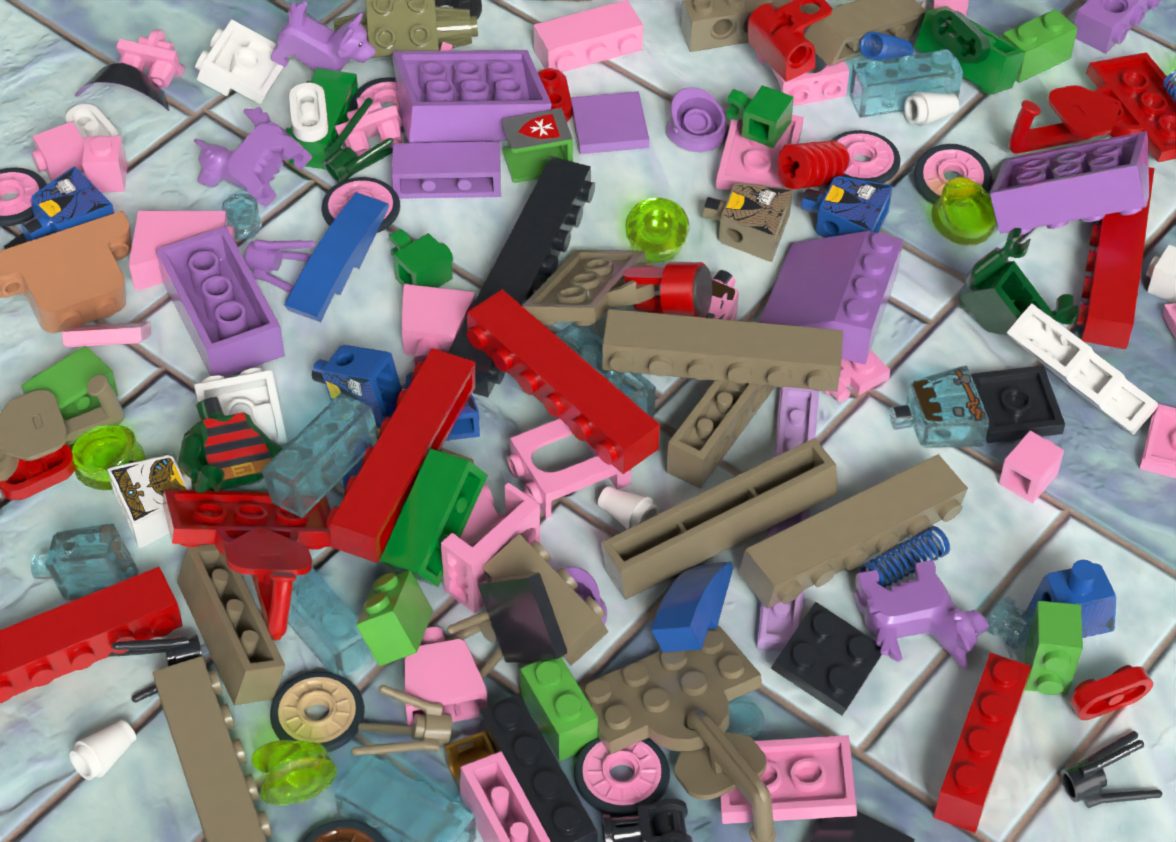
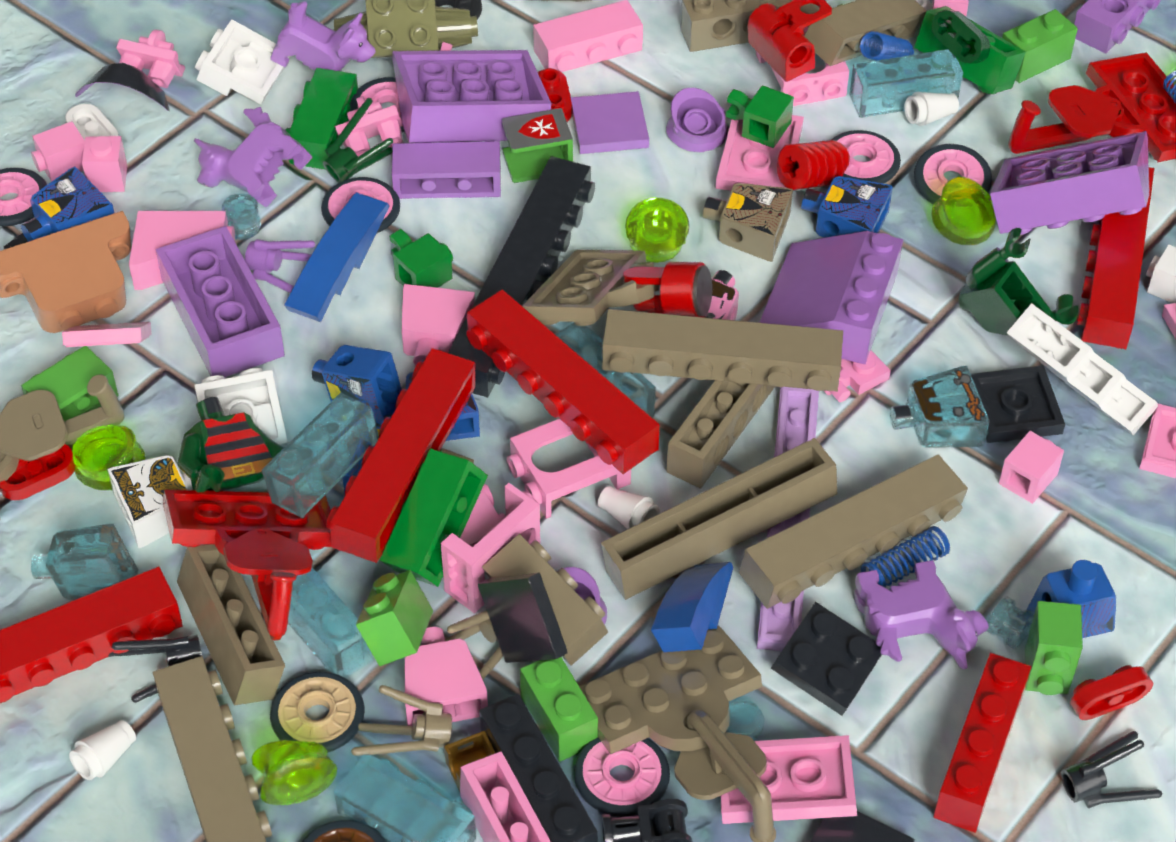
white plate [289,83,328,142] -> none

